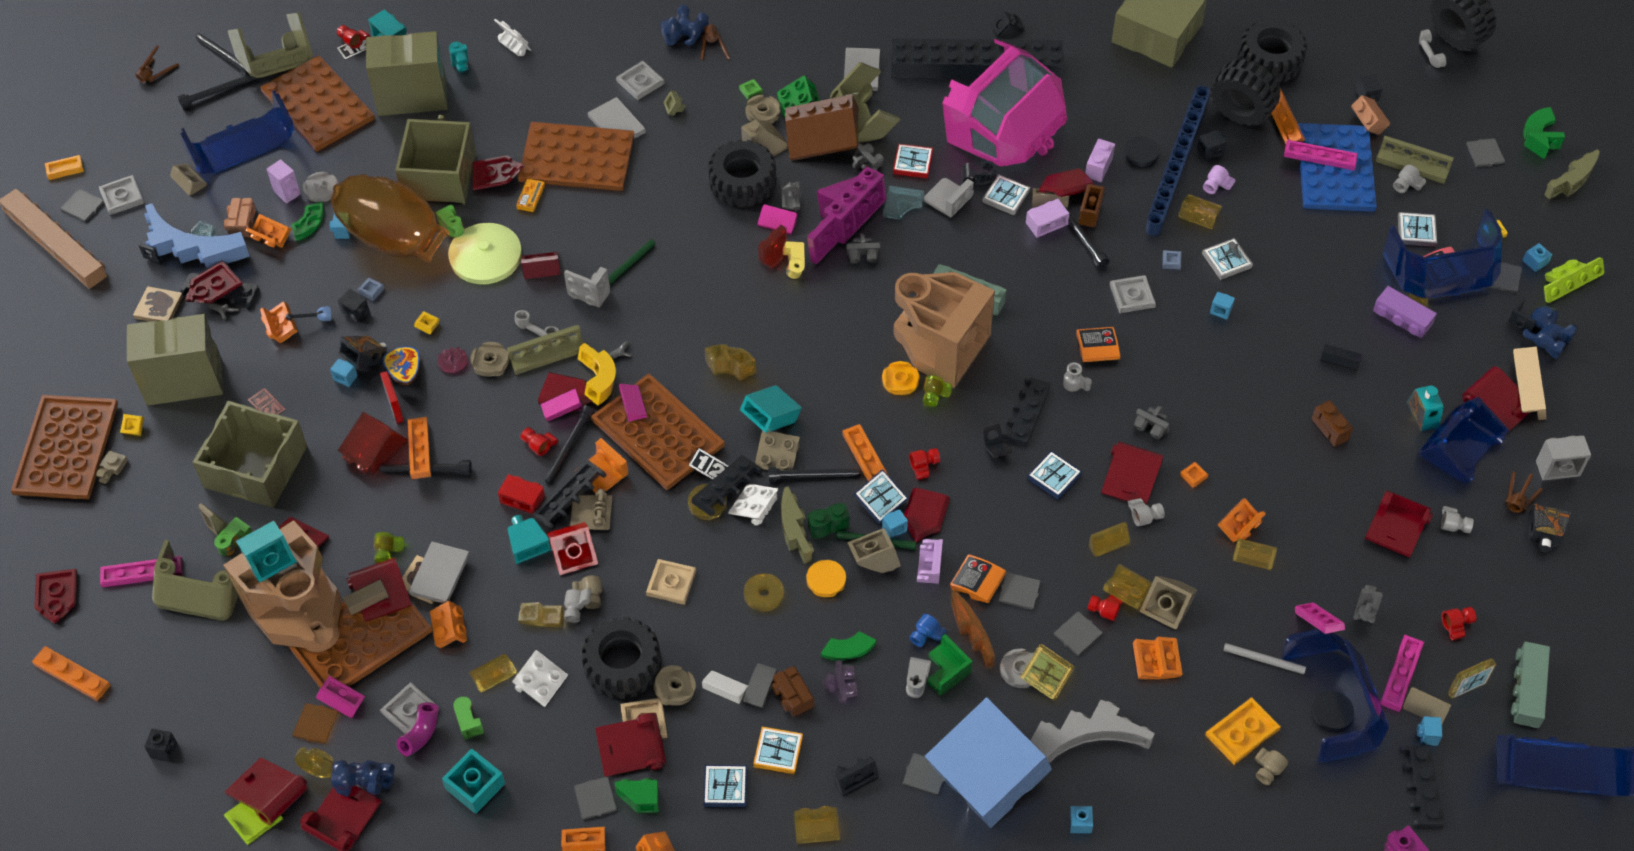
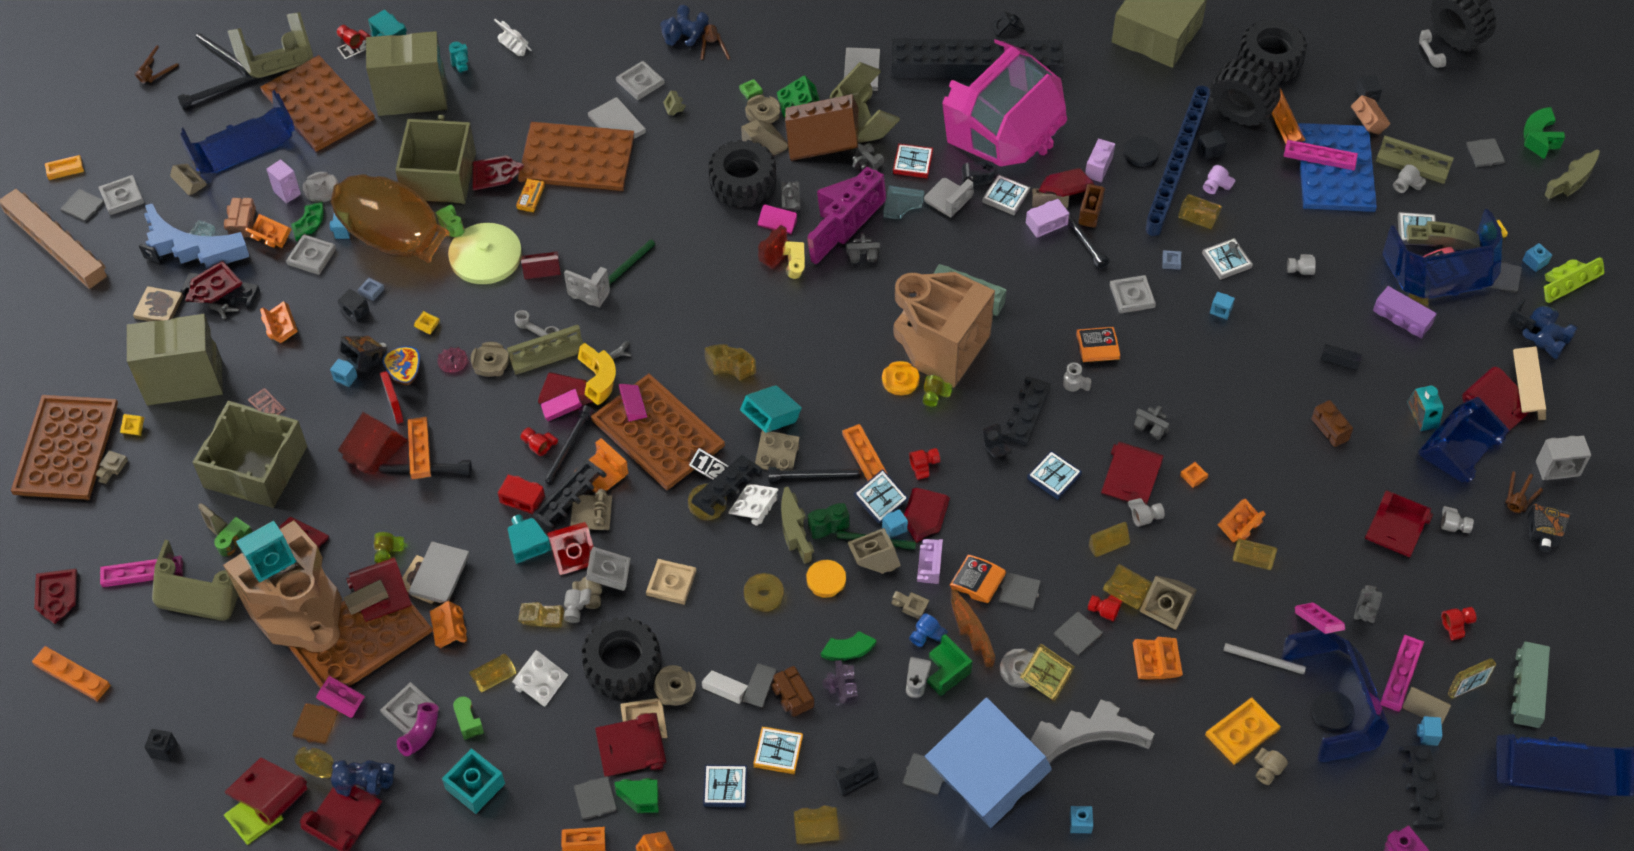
hinge [285,306,331,321] -> none
none -> light grey tile [286,234,336,275]
none -> light grey tile [586,547,631,591]
none -> dark tan plate [891,591,929,619]
none -> light grey piece [1287,254,1316,275]
none -> olive slope [1406,221,1480,251]

